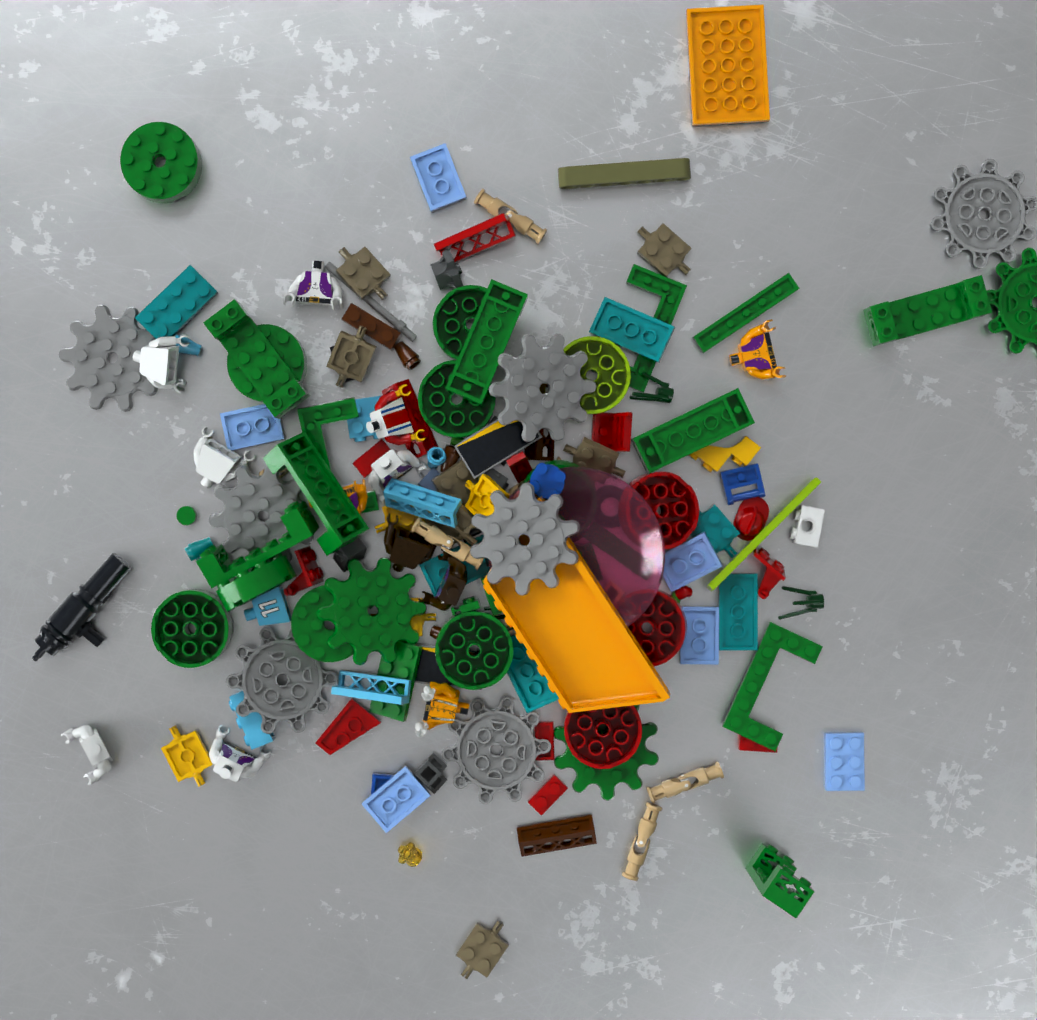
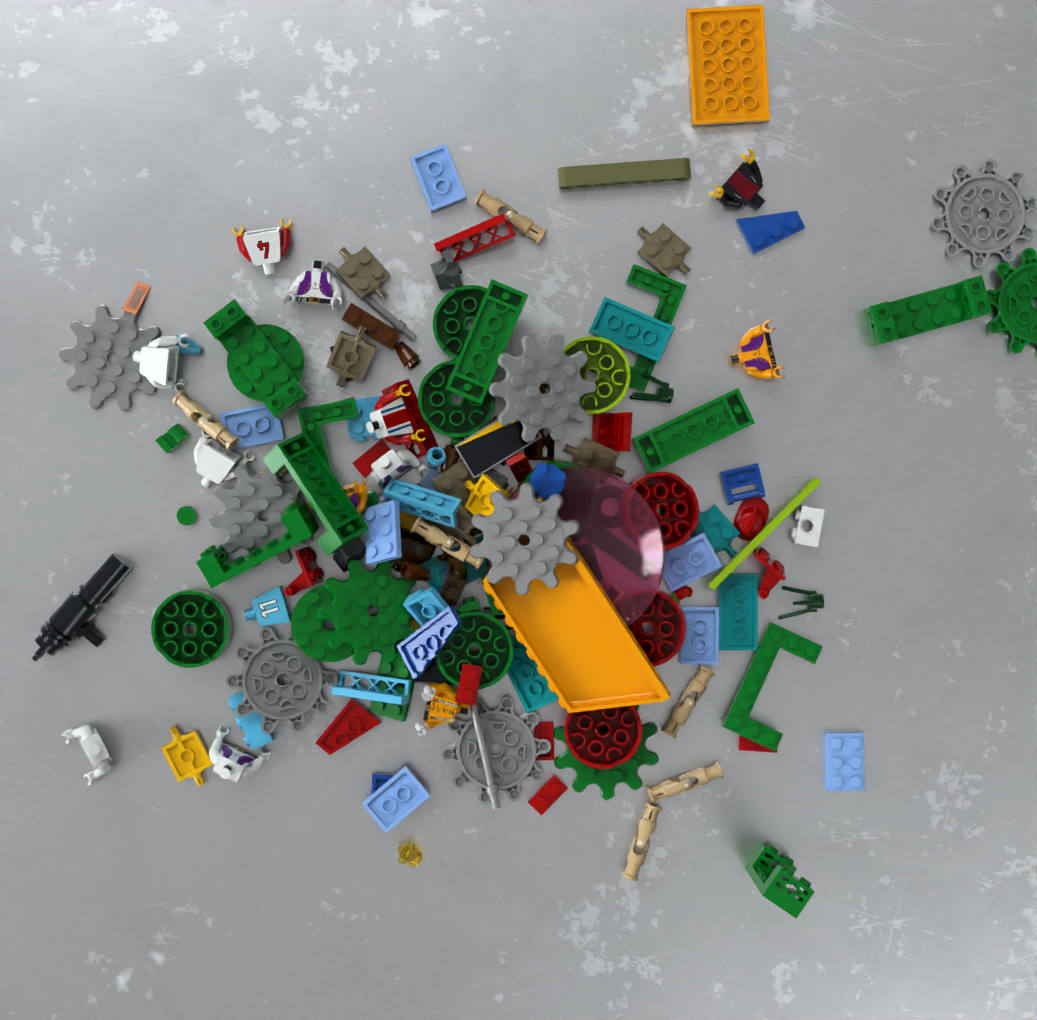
green brick [120,122,202,203] -> none
teal plate [135,265,218,339] -> none
teal cone [184,537,213,561] -> none
green brick [216,553,297,612] -> none
dark grey brick [413,753,447,794] -> none
dark tan plate [456,920,509,979] -> none
reddish brown fence [517,815,597,857] -> none
yellow arch [688,436,761,473] -> none
green plate [692,273,800,353] -> none
none -> sticker [123,281,150,315]
none -> green leg [155,423,189,454]
none -> tan piece [172,391,240,451]
none -> white torso [232,218,292,274]
none -> light blue plate [364,500,402,565]
none -> wing [397,606,462,680]
none -> reddish brown cone [400,561,430,581]
none -> medium azure plate [403,587,449,626]
none -> red plate [456,663,482,706]
none -> light grey bar [470,700,500,809]
none -> tan piece [661,665,716,739]
none -> torso [709,149,766,209]
none -> blue wing [736,211,805,254]

